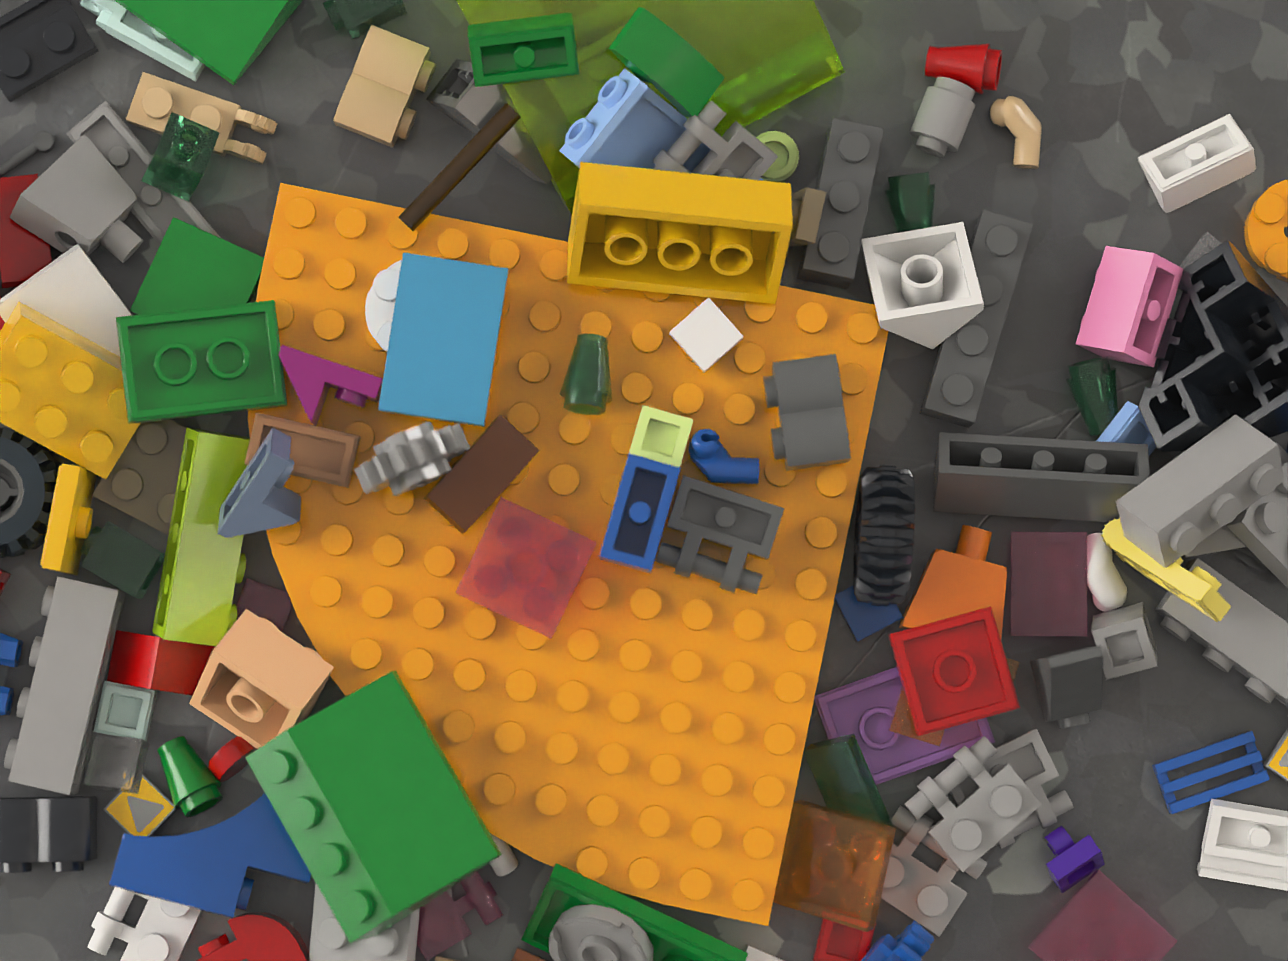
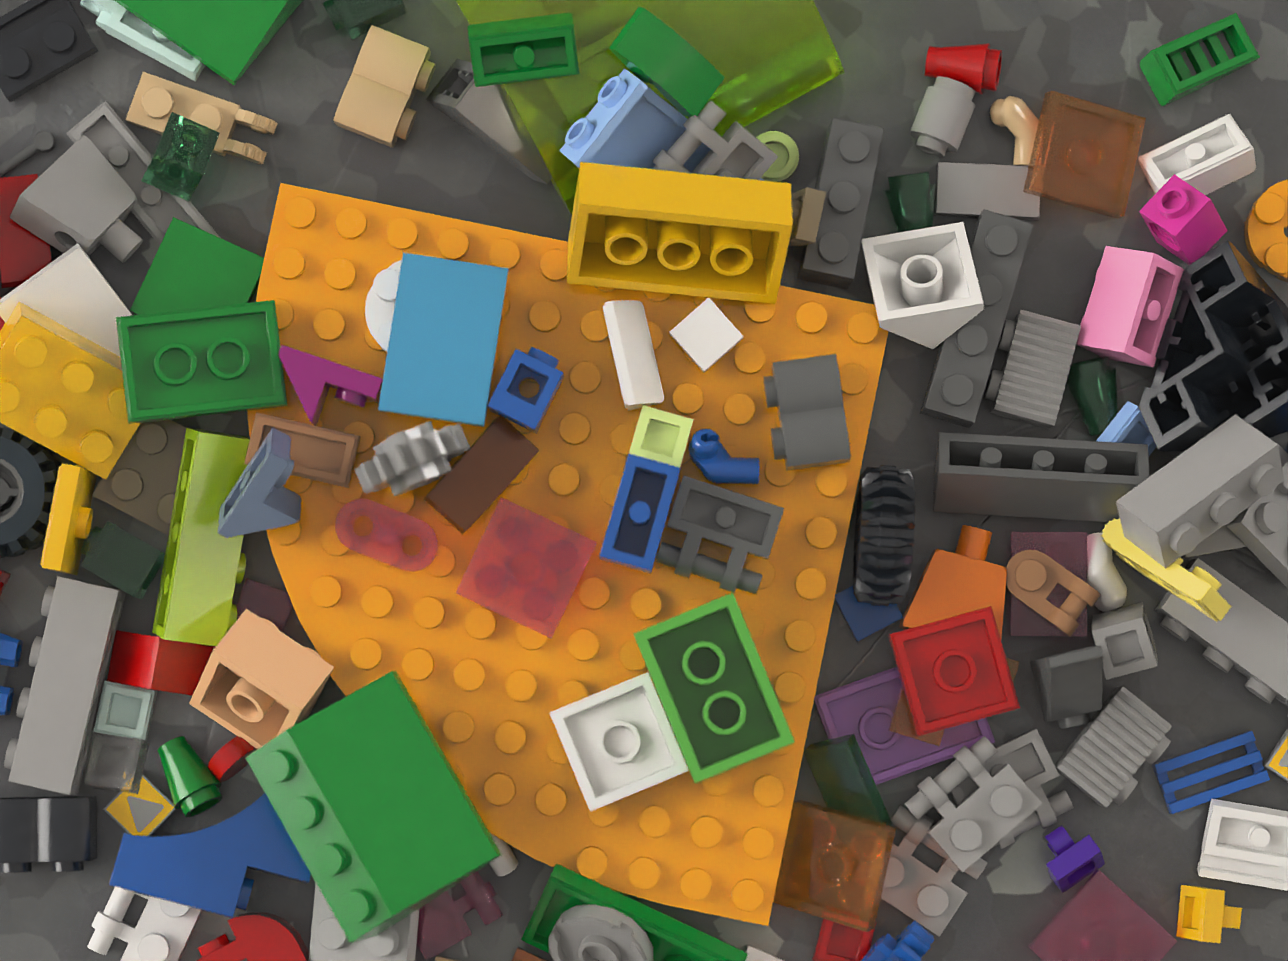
dark brown bar [398,103,521,232] -> none
clear green cone [560,334,612,415] -> none
none -> clear pink plate [335,499,439,572]
none -> blue brick [487,347,564,434]
none -> white plate [550,672,689,811]
none -> white slope [603,300,664,411]
none -> bright green brick [634,593,795,784]
none -> light grey tile [935,162,1041,220]
none -> light grey brick [984,310,1081,429]
none -> medium nougat plate [1006,550,1101,637]
none -> clear orange plate [1023,90,1146,219]
none -> light grey brick [1055,686,1172,808]
none -> dark pink brick [1139,174,1228,265]
none -> green slope [1140,13,1260,106]
none -> yellow tile [1176,885,1242,943]

